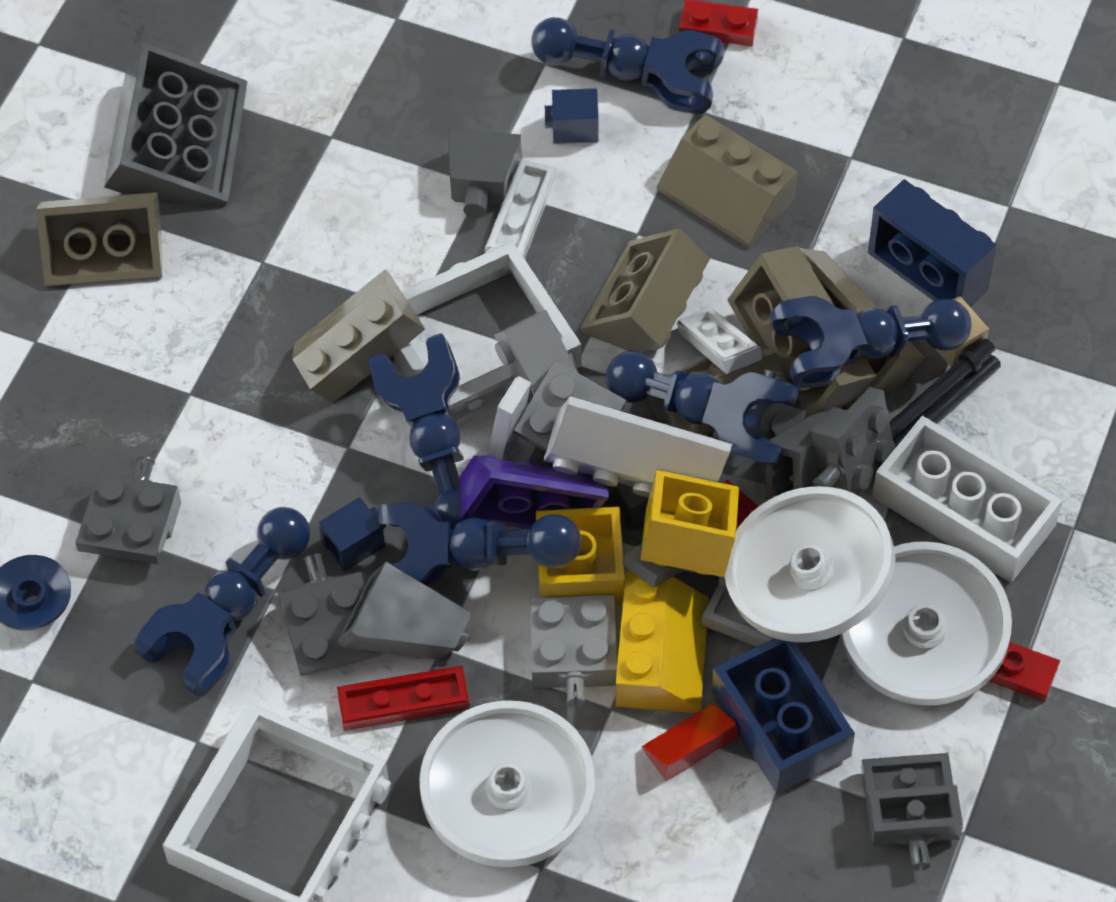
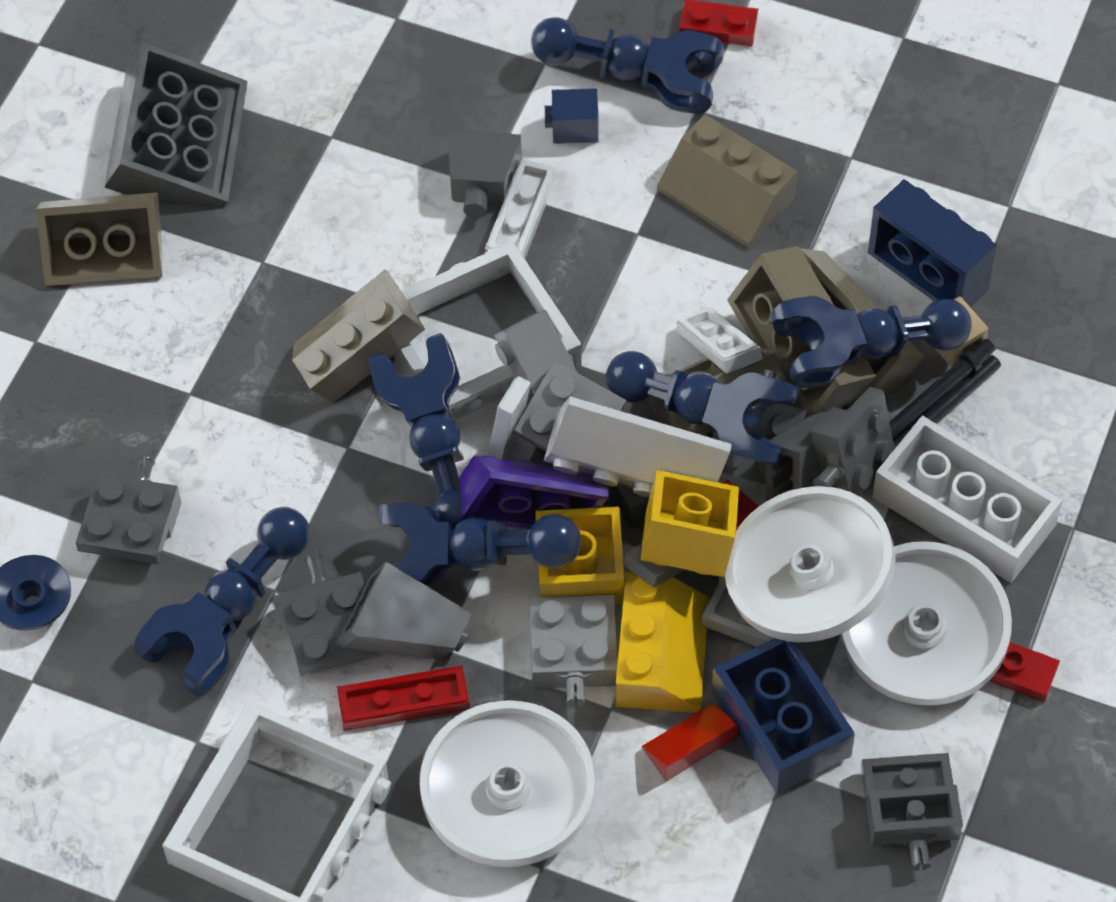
dark blue brick [318,497,386,572] -> none
dark tan slope [579,228,710,352] -> none

